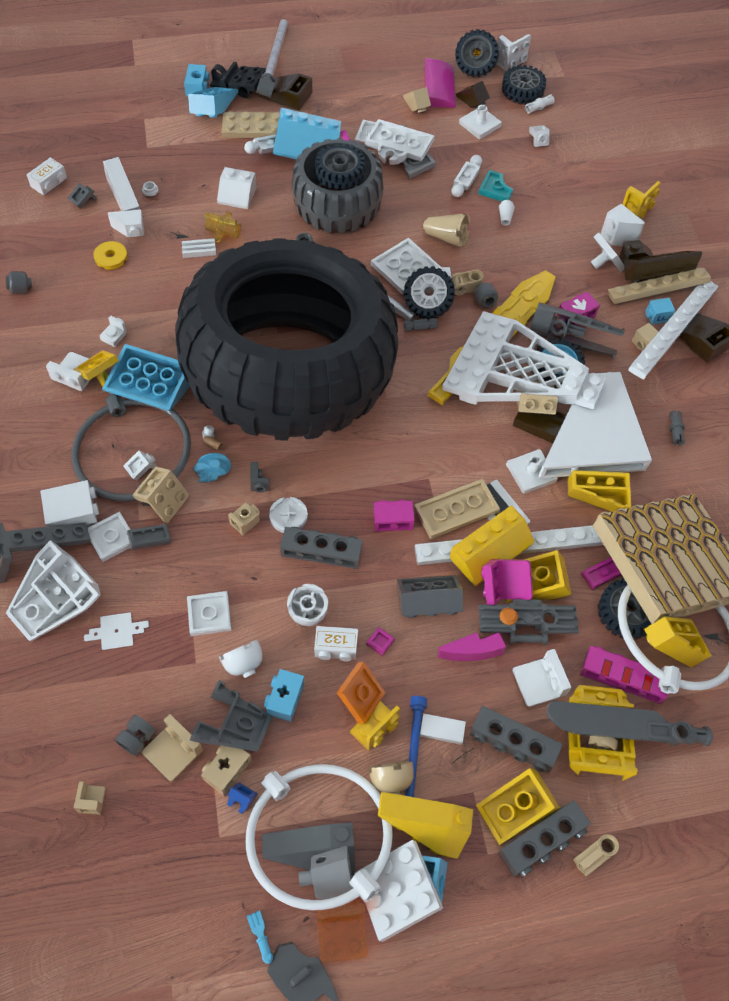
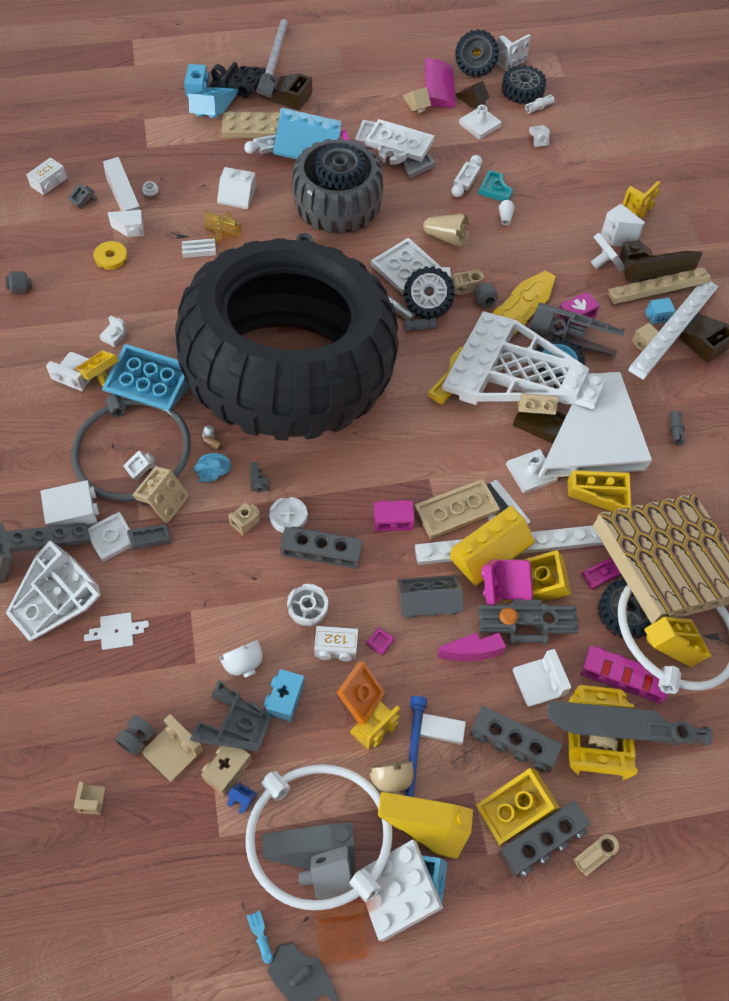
white tile [187,591,232,636] -> none

